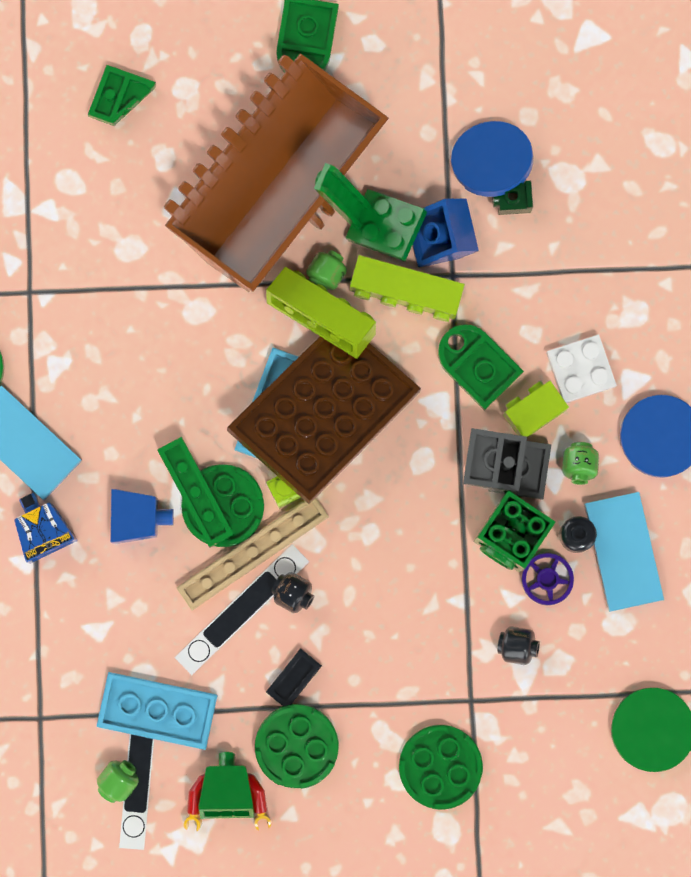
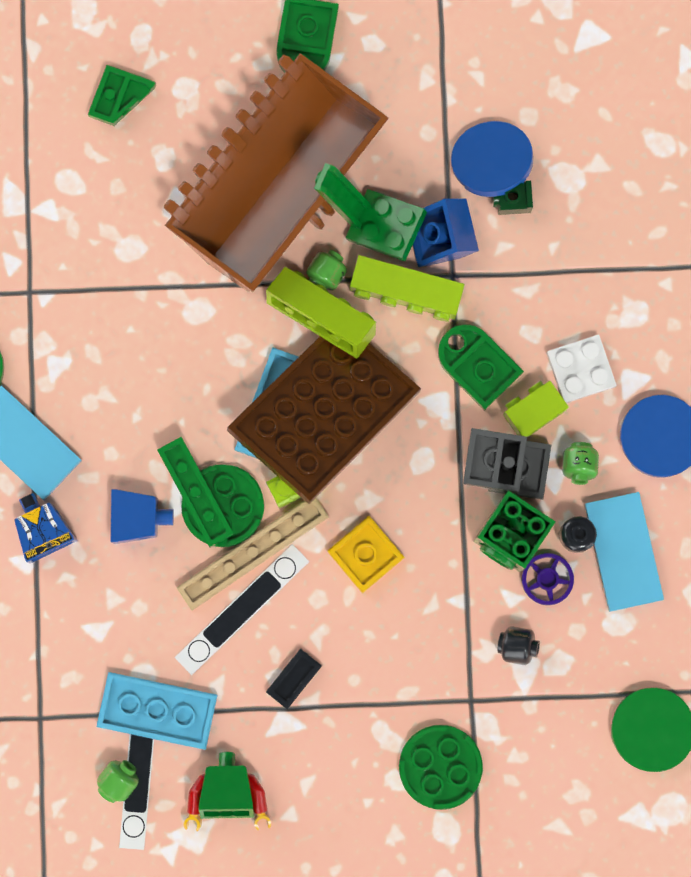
green tile [255,704,339,789] -> none
black head [271,572,314,613] -> none
none -> yellow tile [327,516,405,594]

